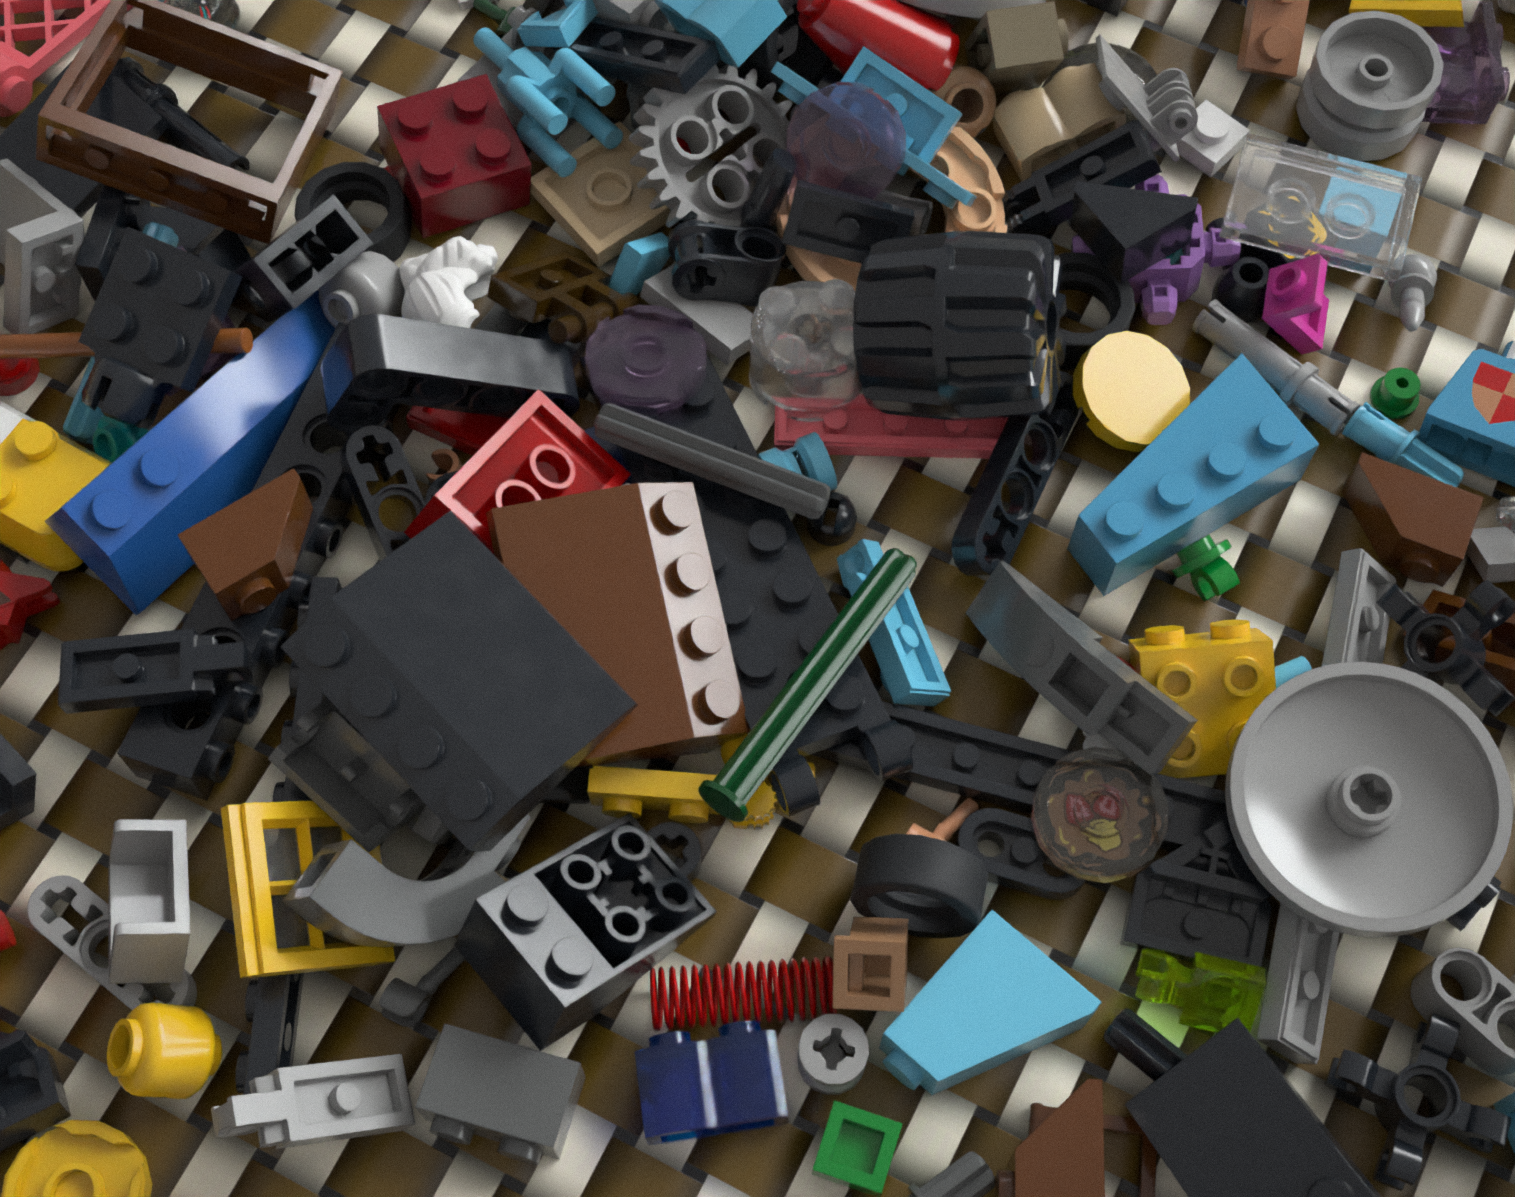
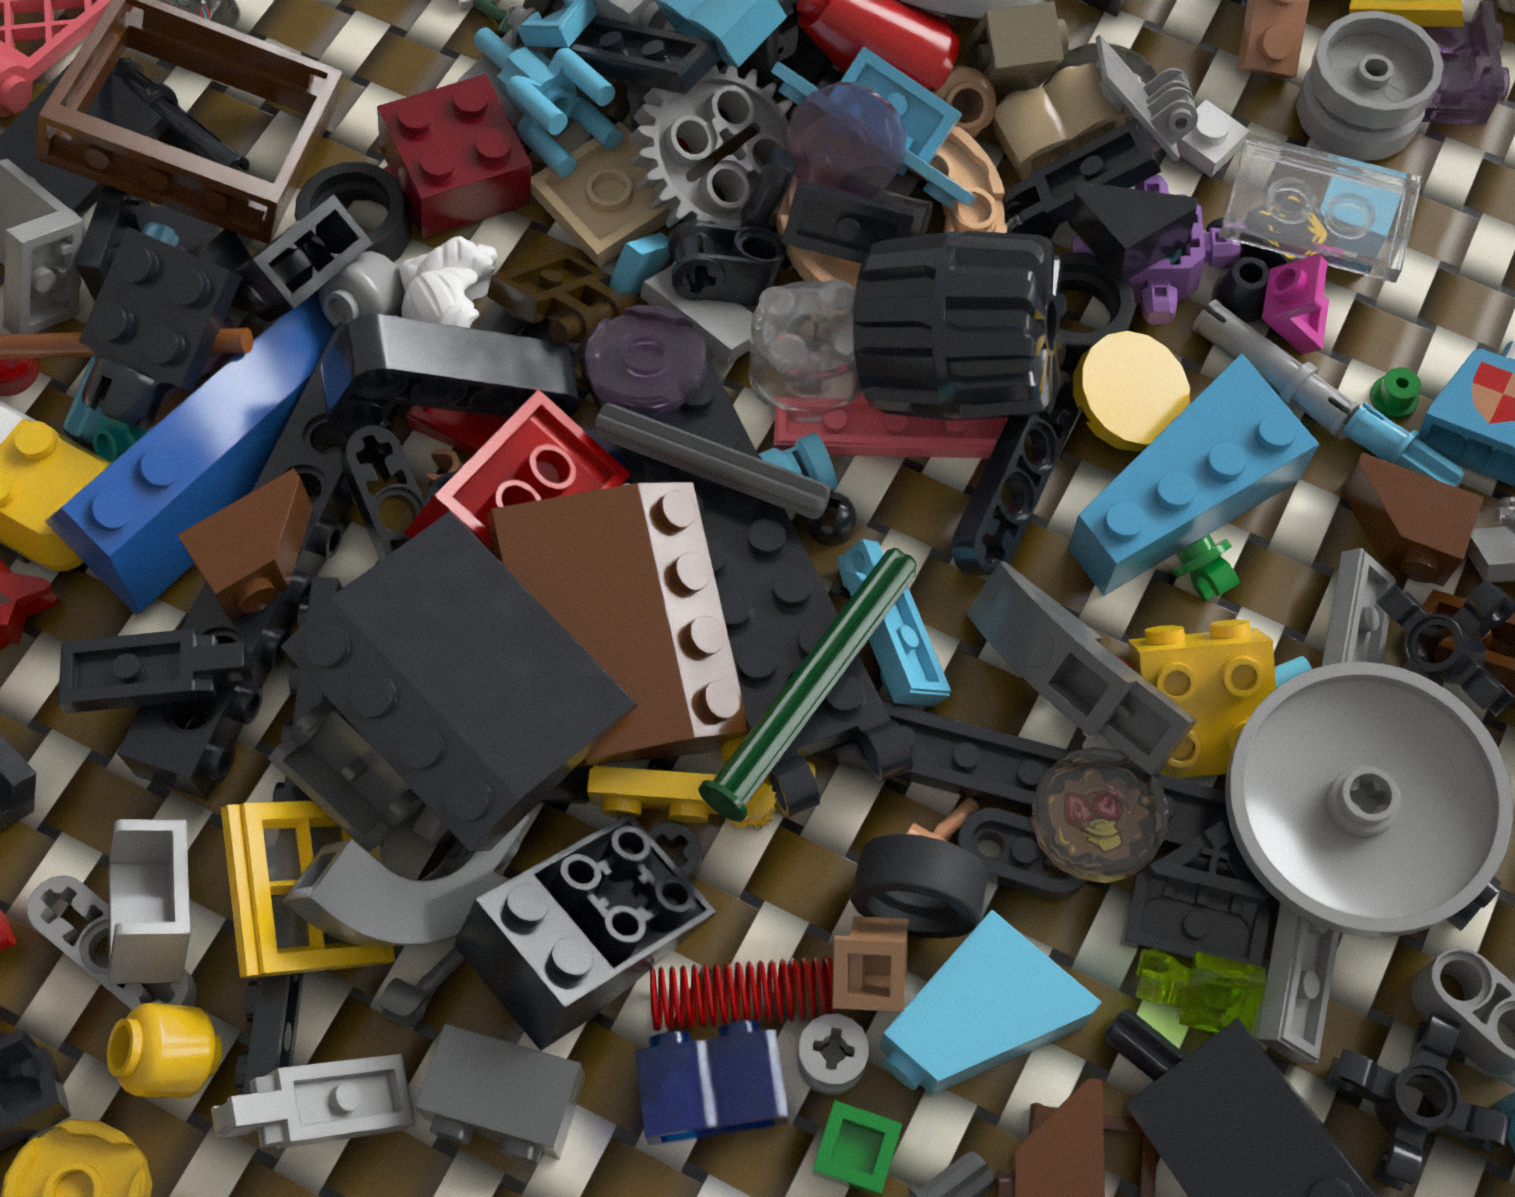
light grey bar [1388,254,1437,332] -> none

